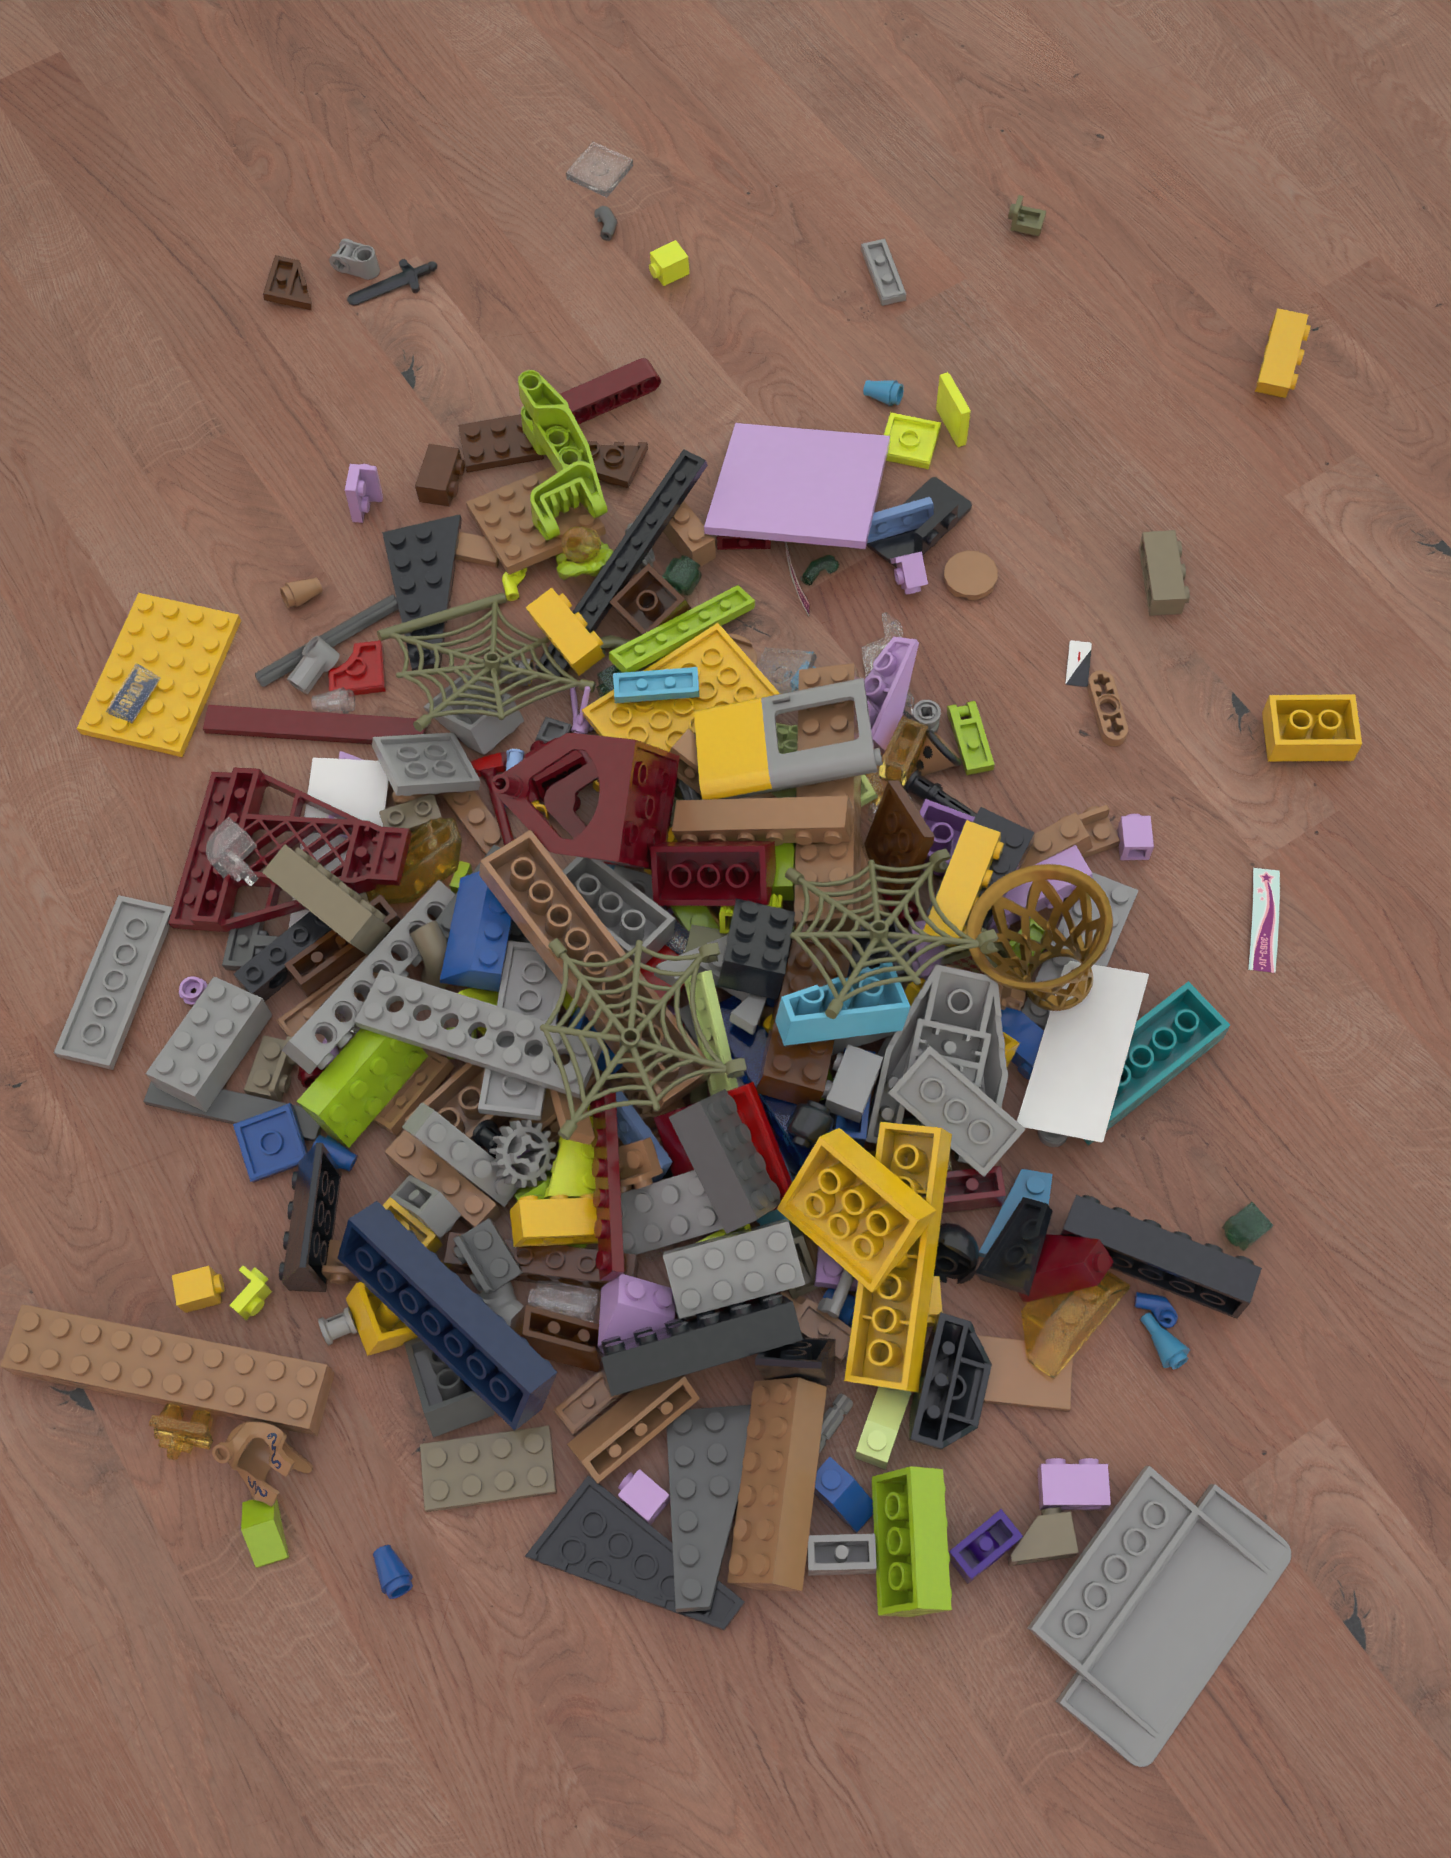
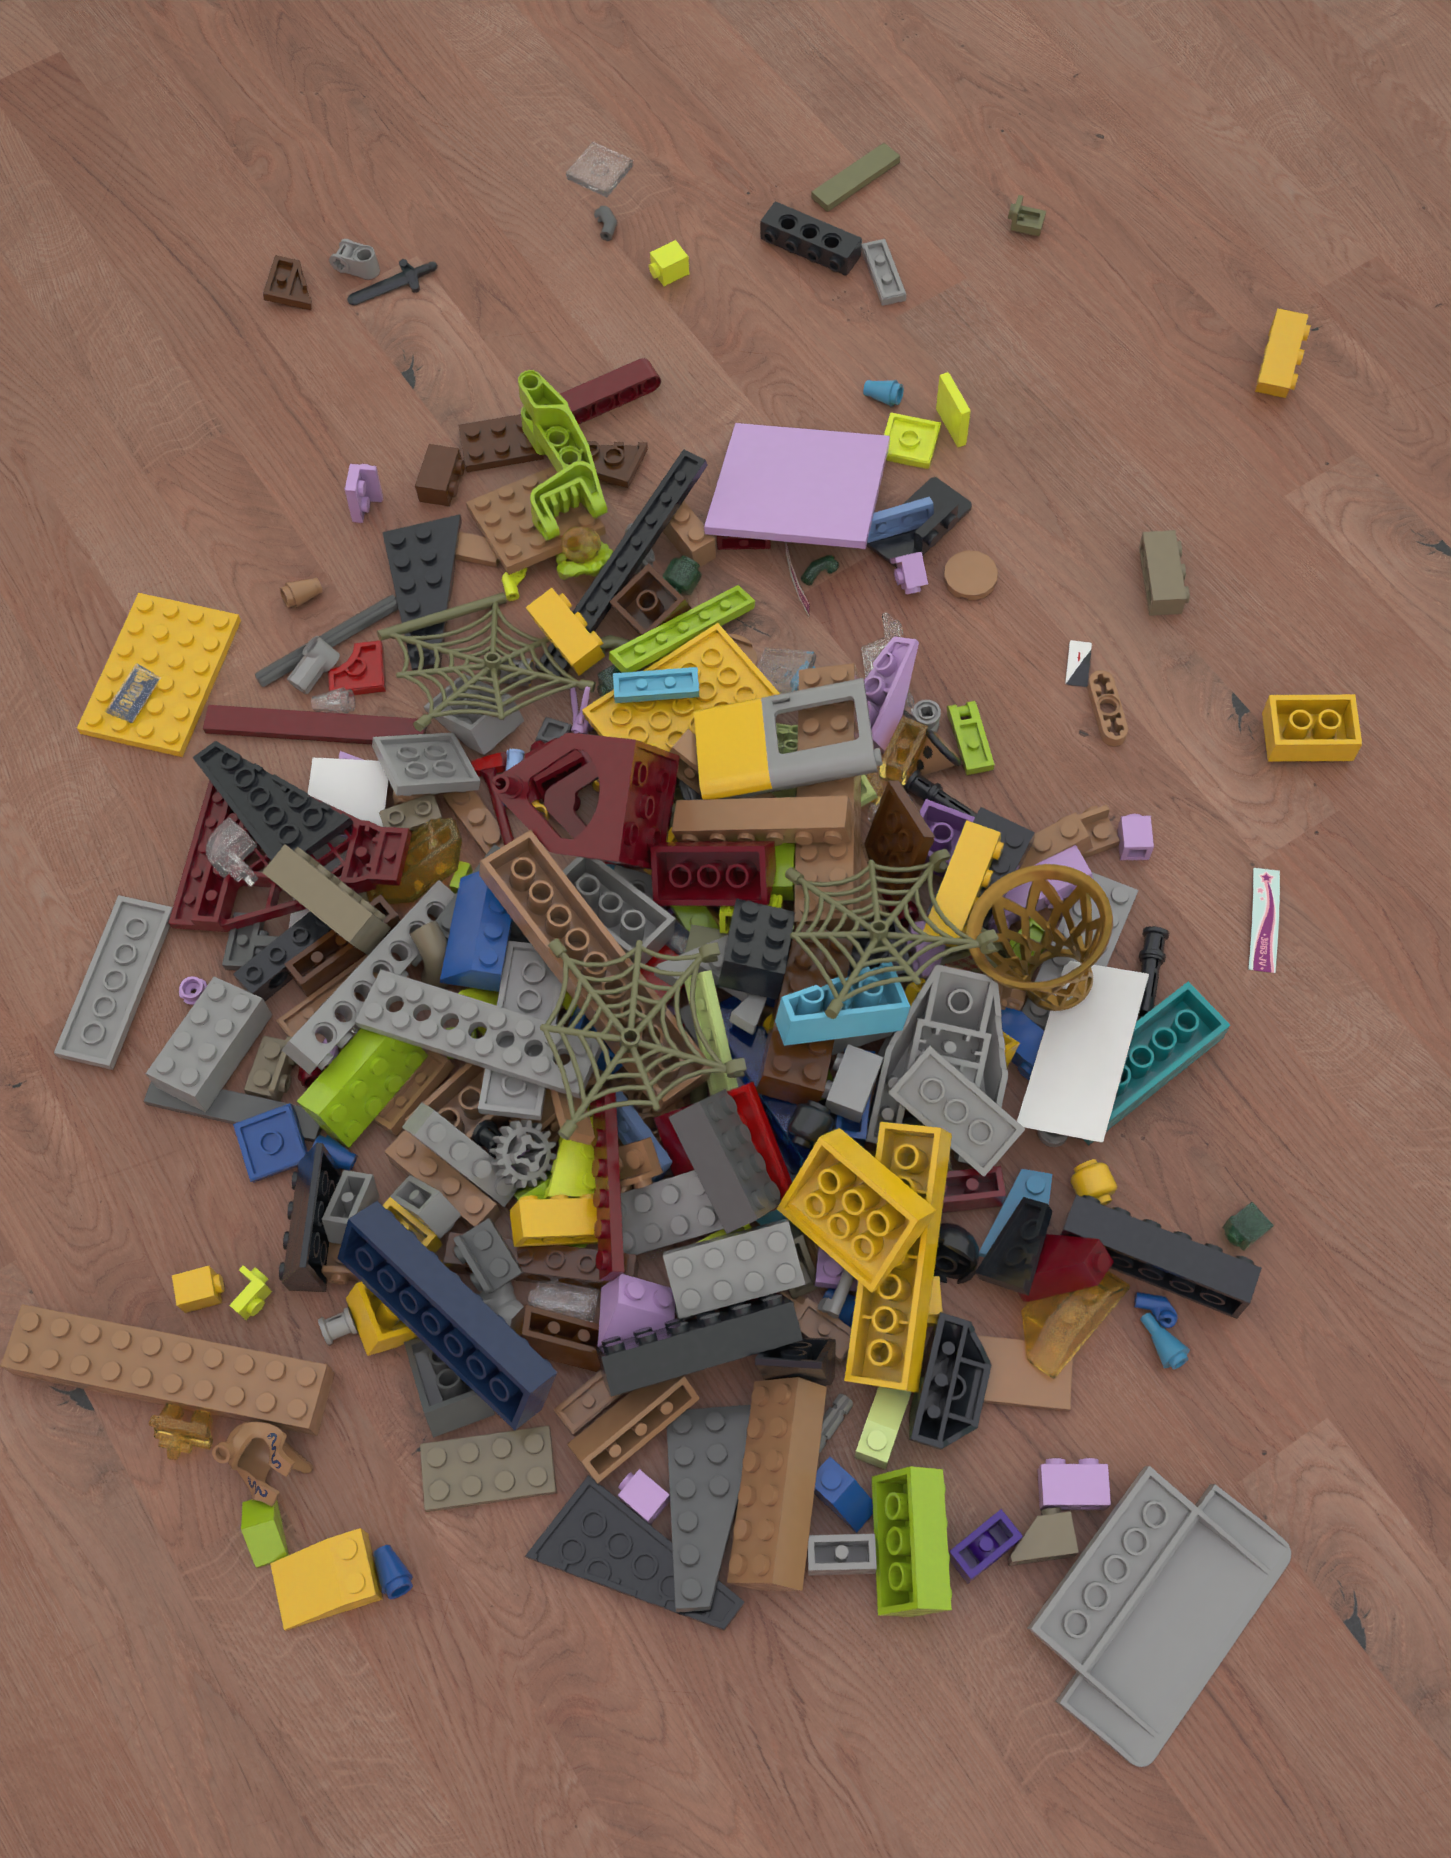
none -> black wing [192,741,354,860]
none -> yellow slope [270,1528,383,1631]
none -> light grey brick [322,1170,379,1244]
none -> black brick [760,201,862,276]
none -> olive tile [811,143,900,212]
none -> yellow head [1070,1159,1117,1206]
none -> black pin [1138,926,1170,1017]

